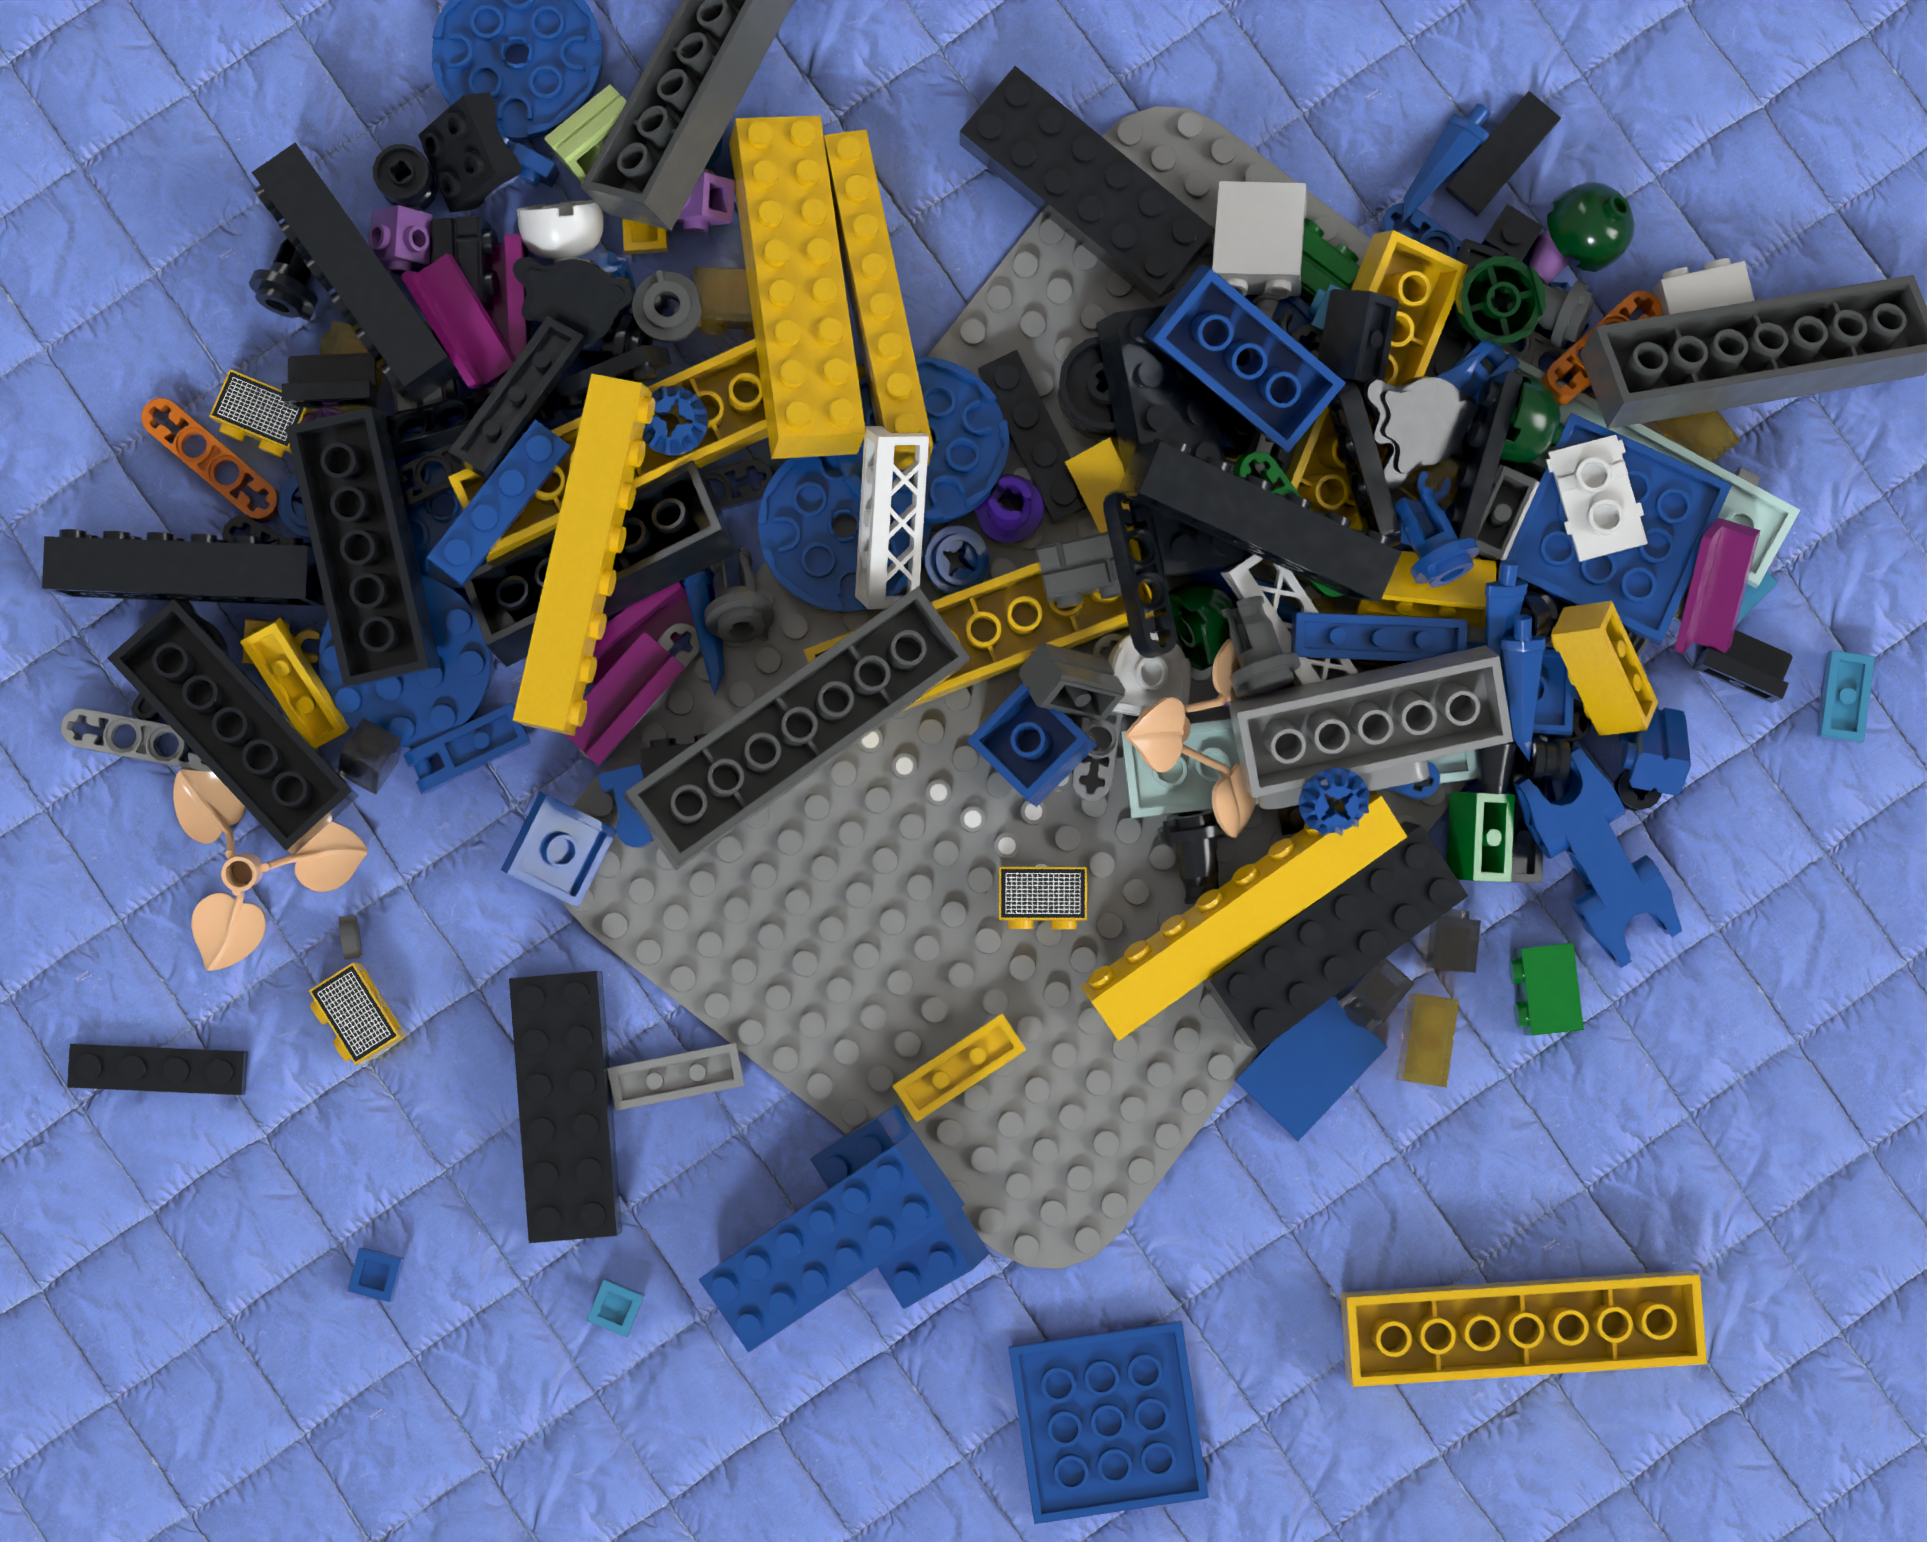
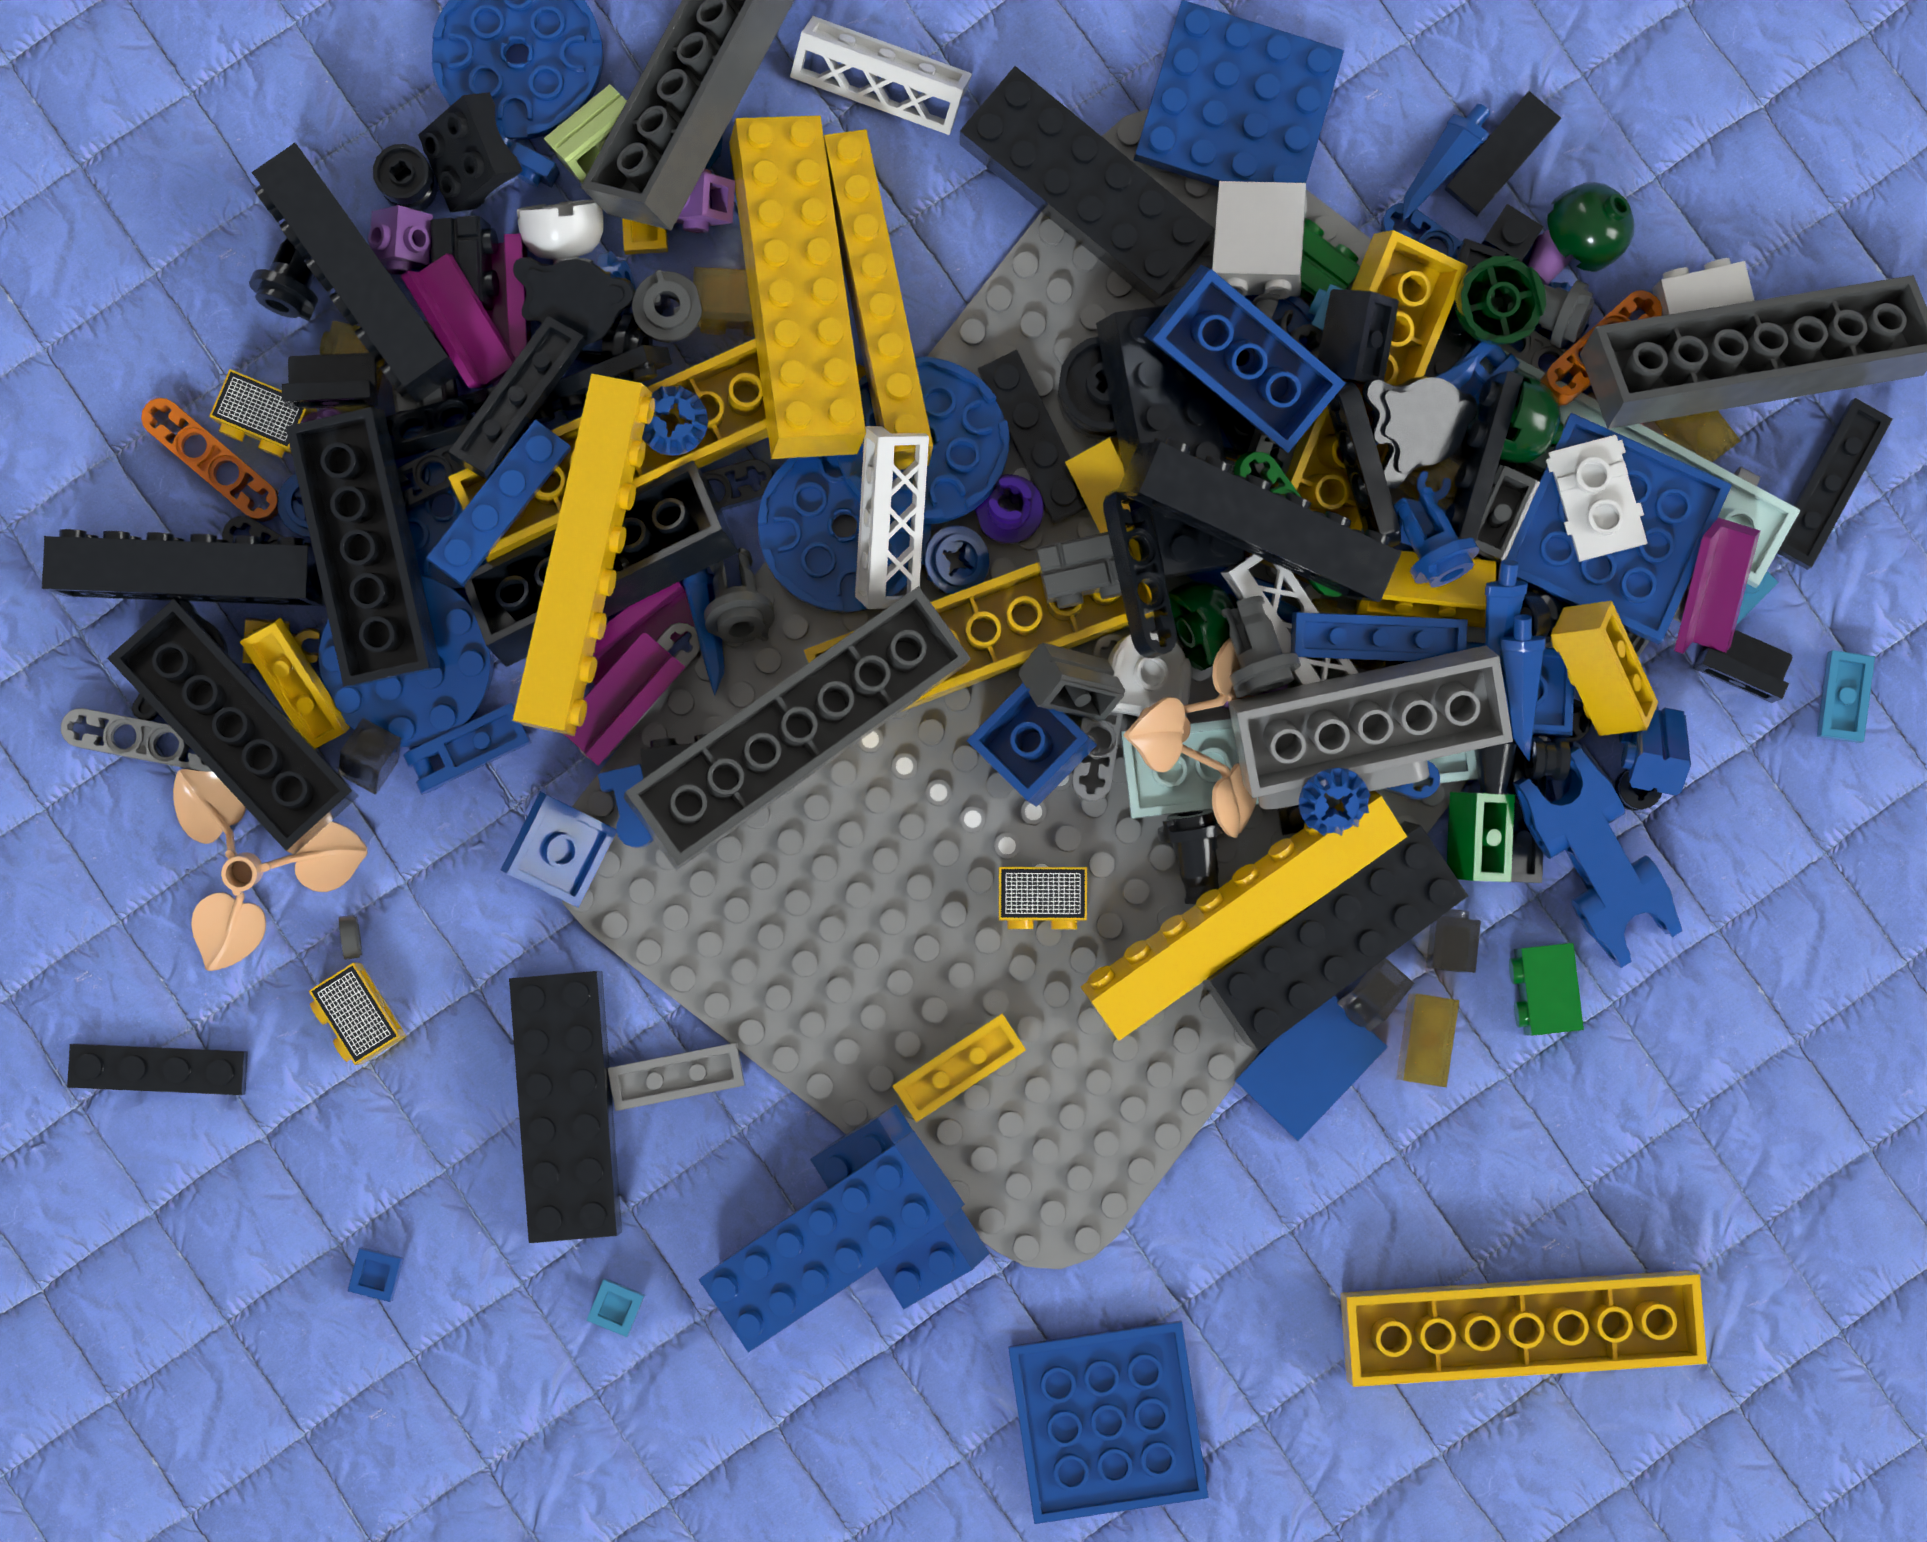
none -> white fence [790,16,972,135]
none -> blue plate [1133,0,1344,187]
none -> black plate [1777,398,1893,570]

